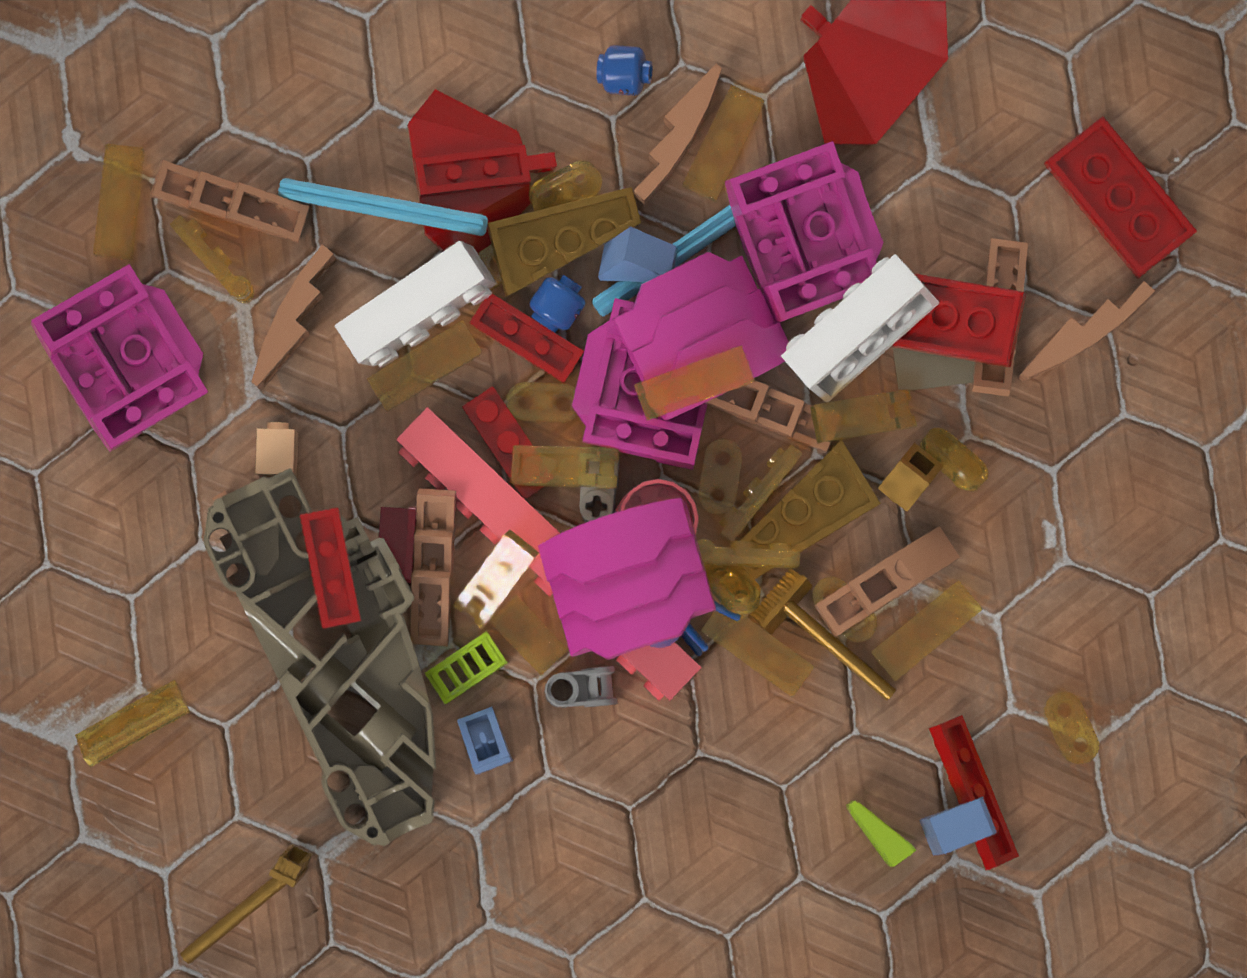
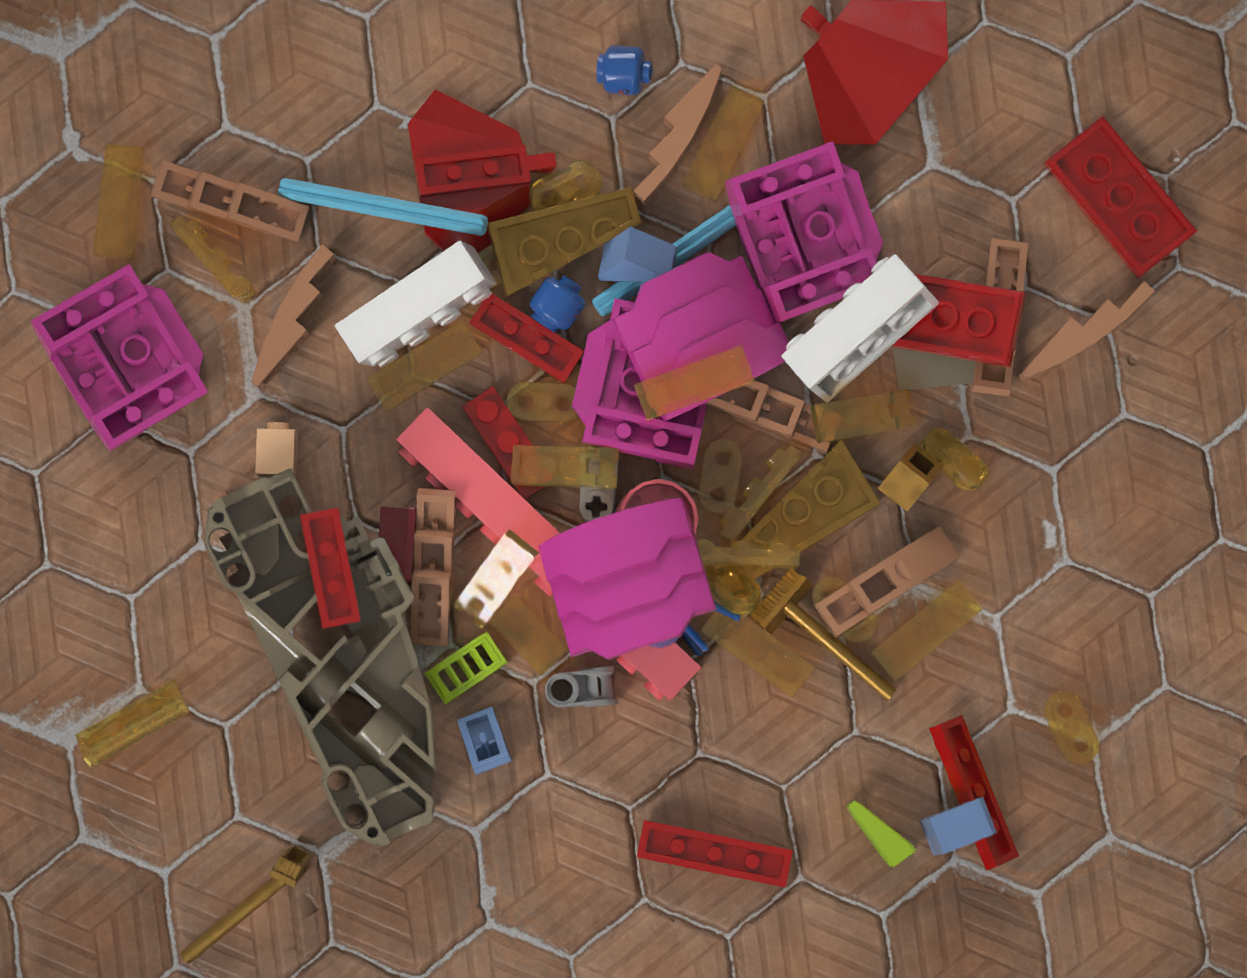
none -> red plate [637,820,793,888]

